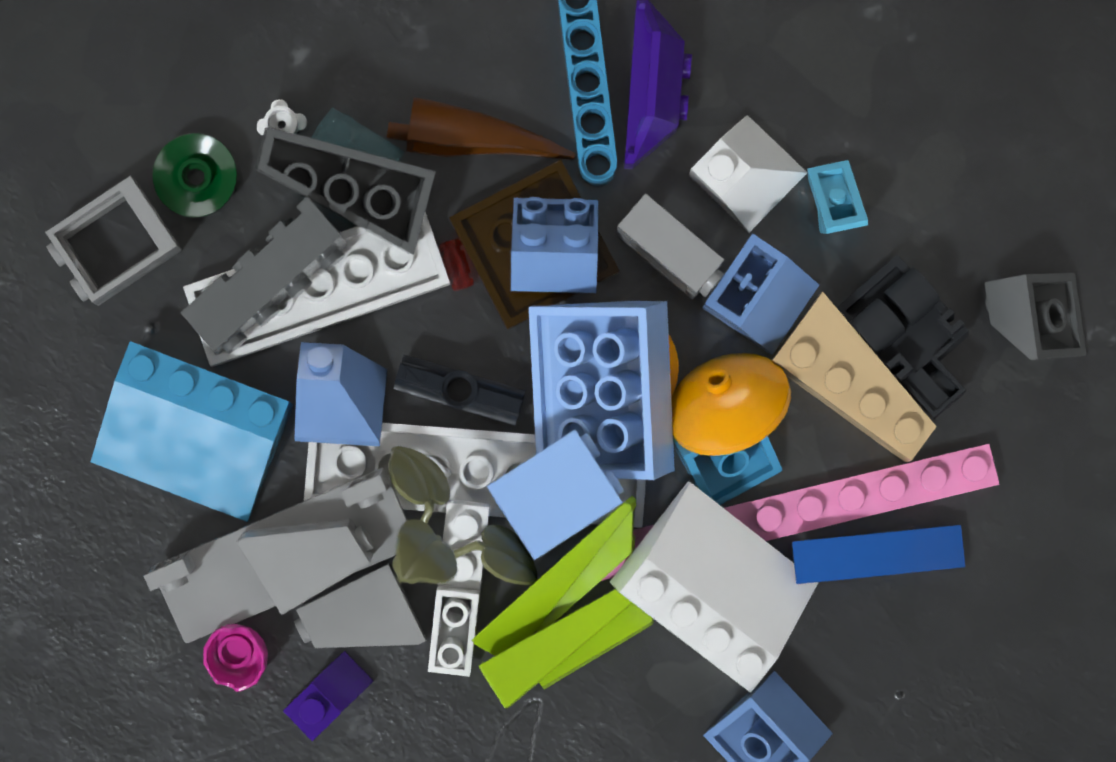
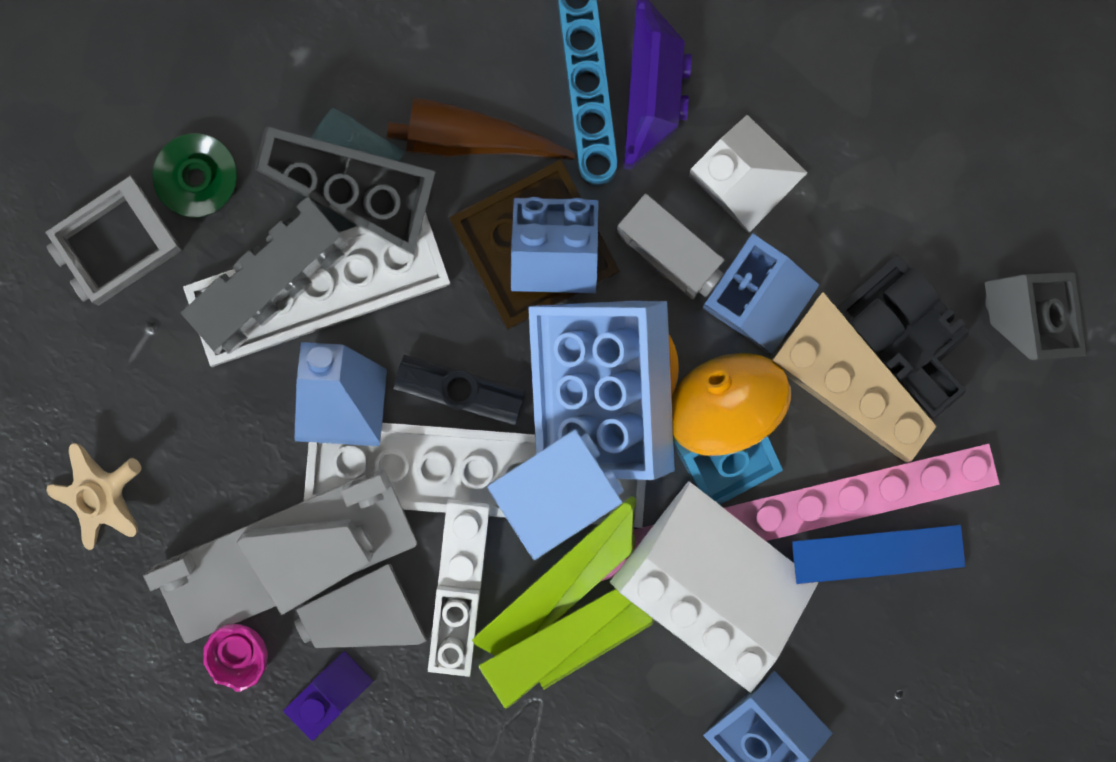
dark azure slope [91,341,294,522] -> none
white plate [257,99,307,136] -> none
olive plant [388,446,538,585] -> none
clear red piece [439,239,474,291] -> none
medium azure slope [807,160,868,234] -> none
none -> tan animal [46,443,142,550]

